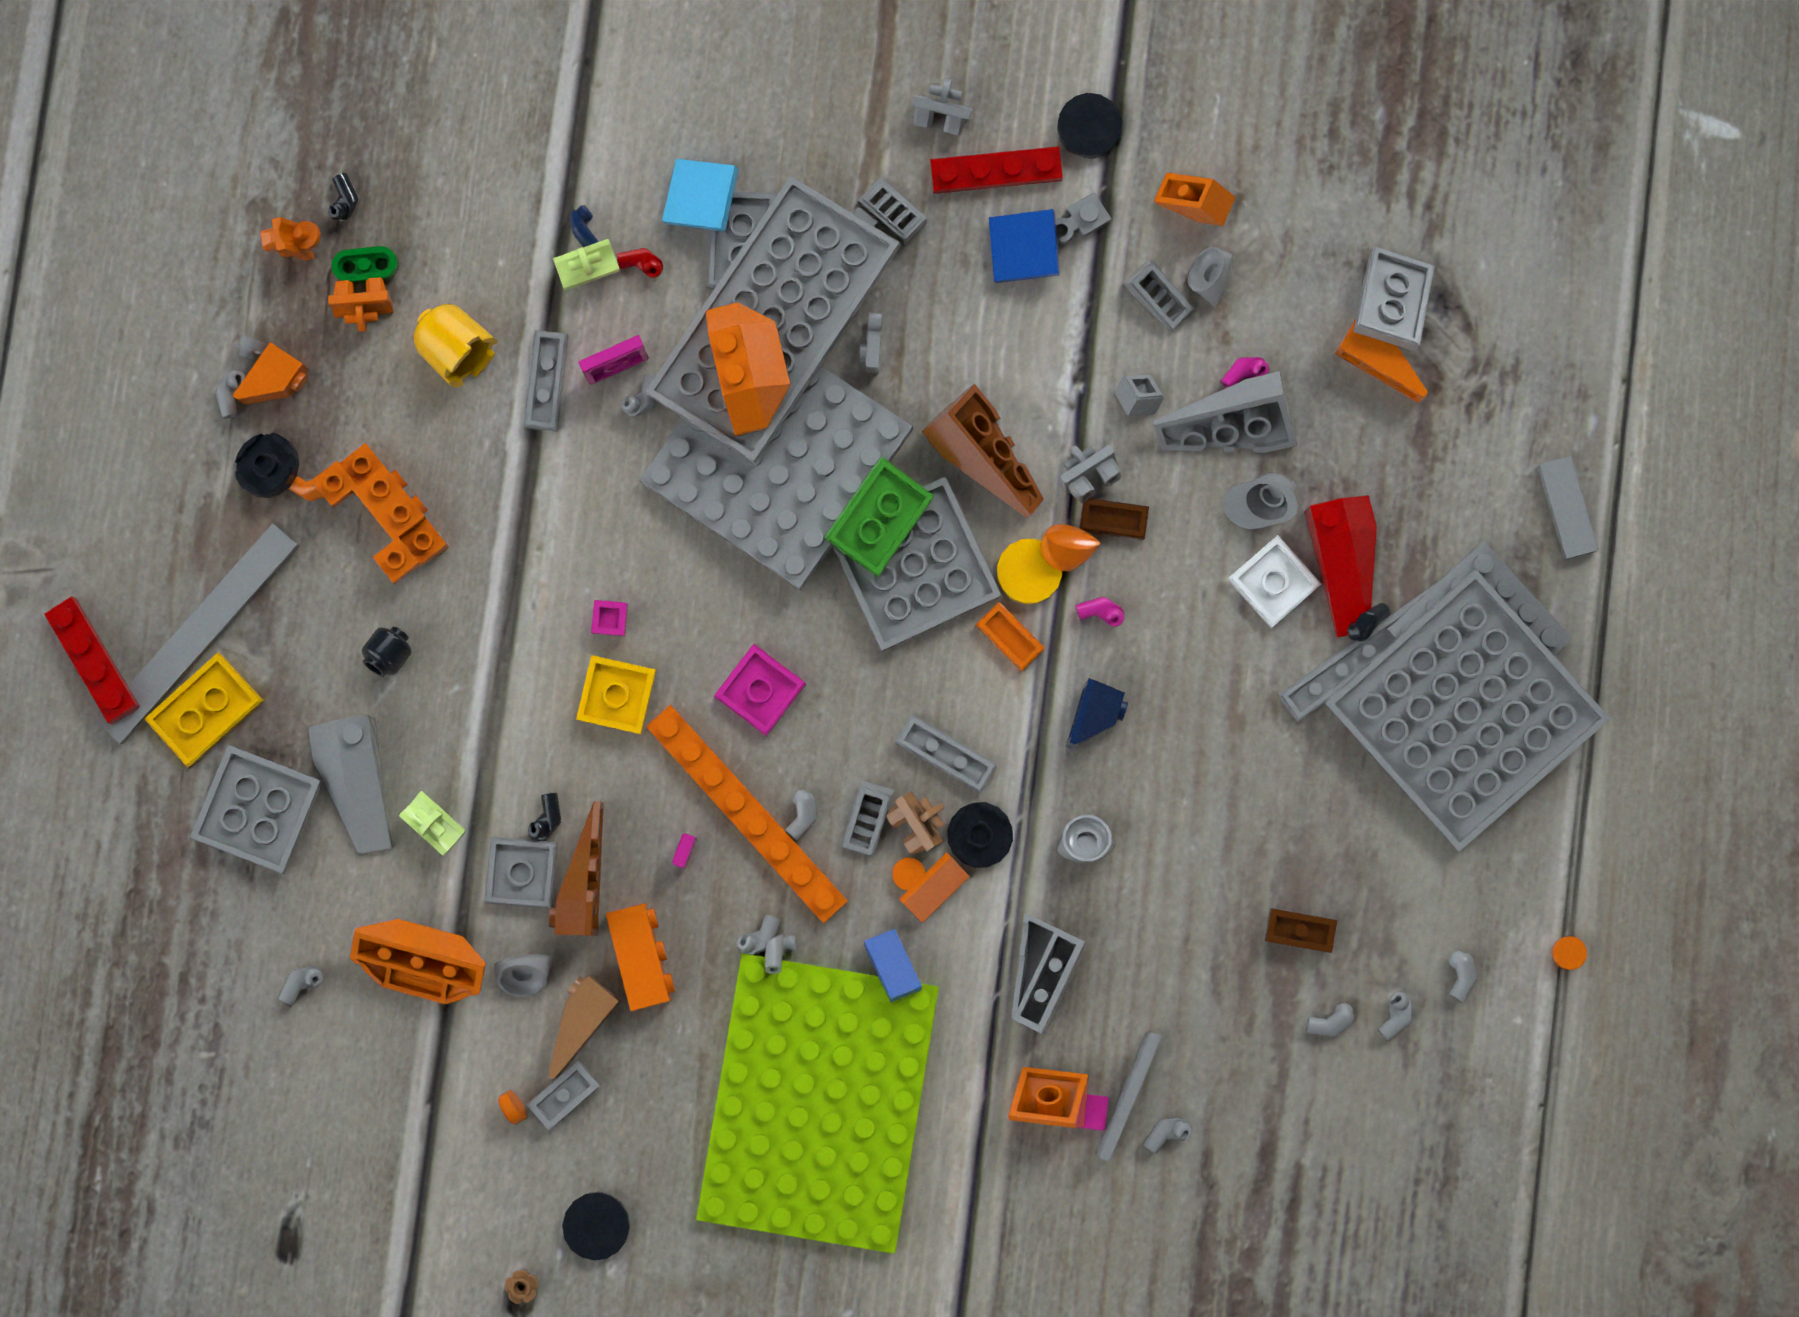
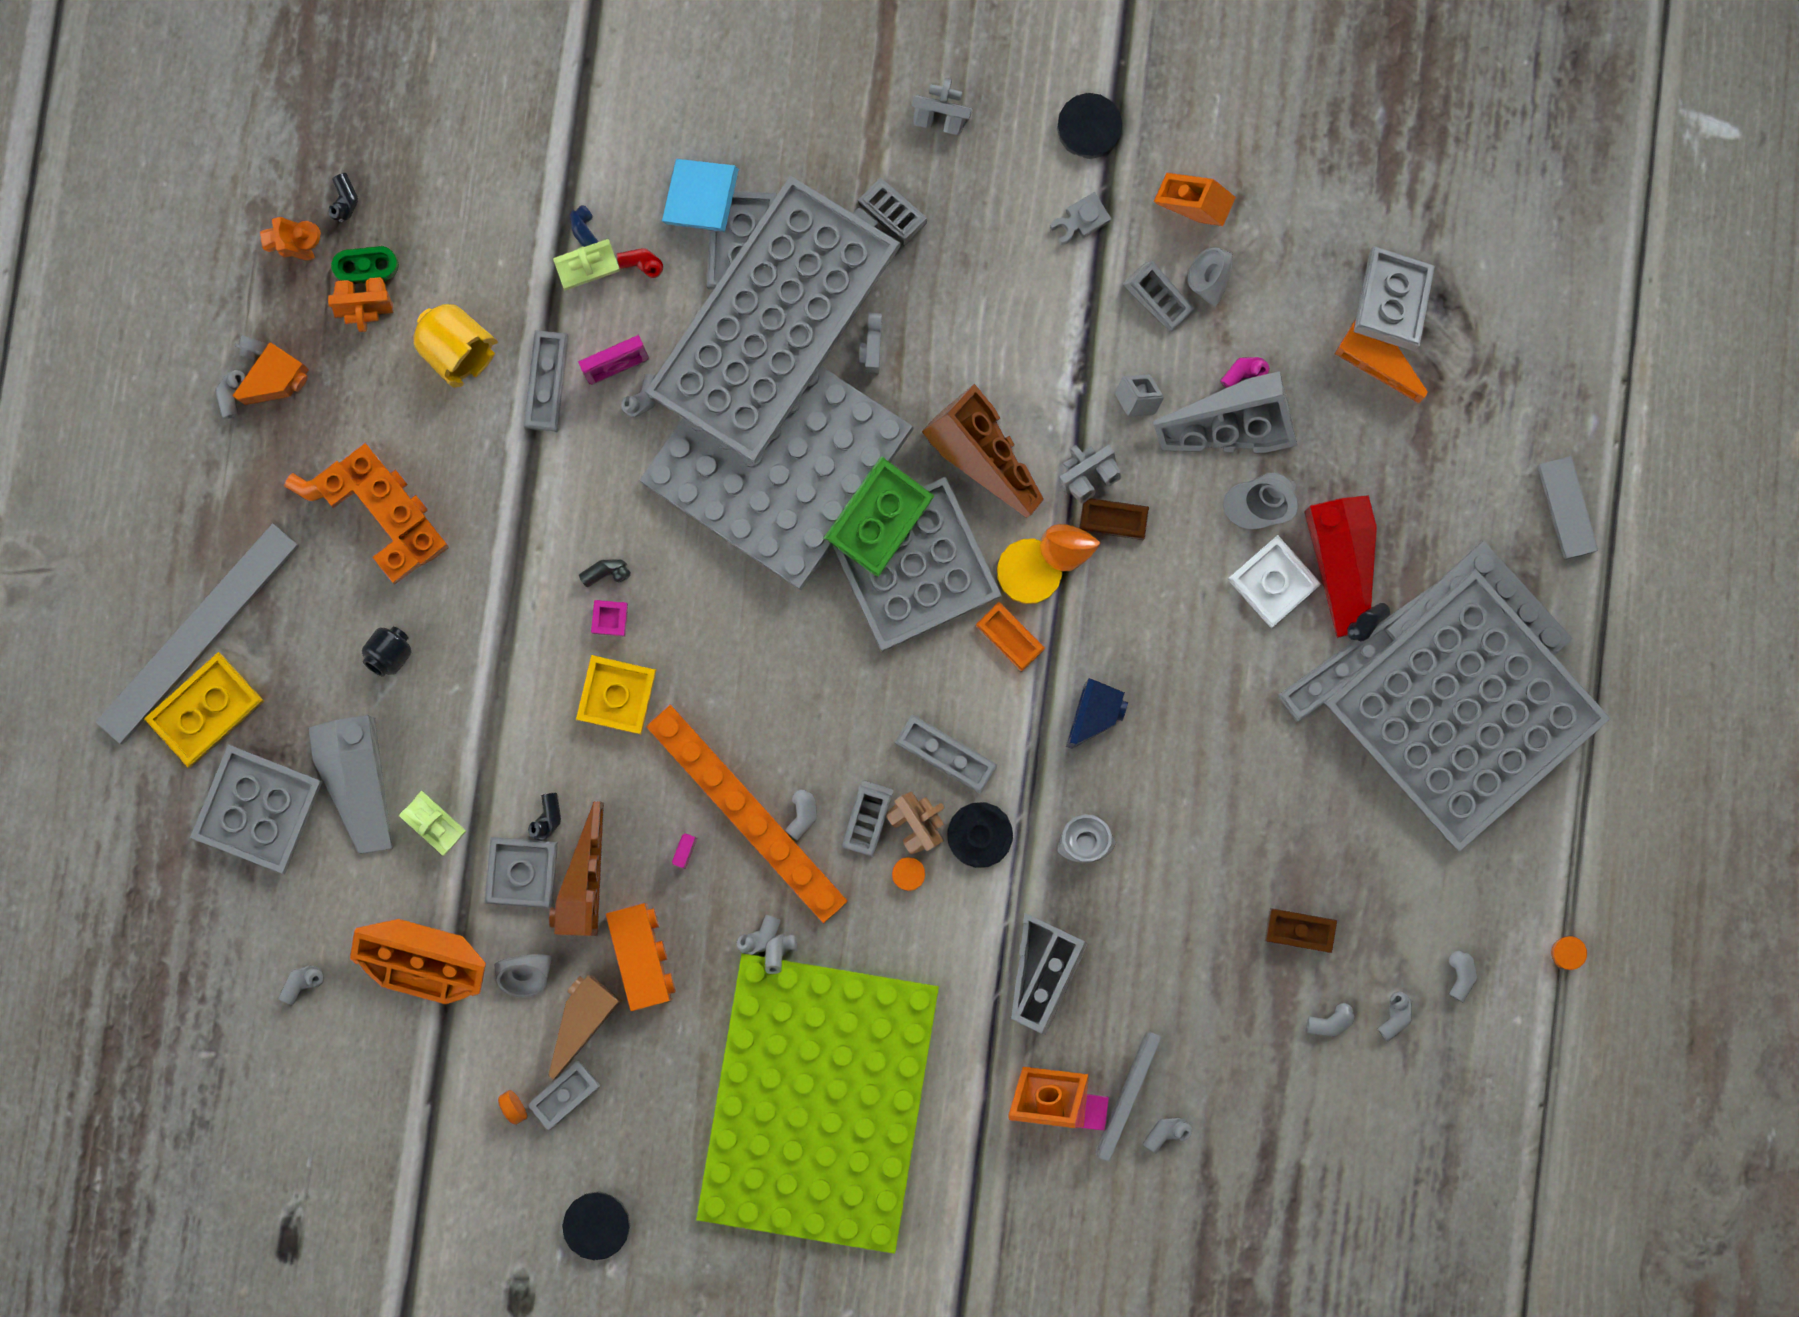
red plate [44,596,140,725] -> none
black tile [235,433,300,498] -> none
medium nougat plate [505,1270,538,1304] -> none
orange wedge [706,302,791,436] -> none
dark pink tile [714,644,806,737] -> none
tile [864,929,922,1002] -> none
orange tile [899,852,970,923] -> none
red plate [930,146,1063,194] -> none
blue tile [989,209,1060,283] -> none
dark pink arm [1075,597,1124,627] -> none
none -> pearl dark grey arm [579,559,631,587]

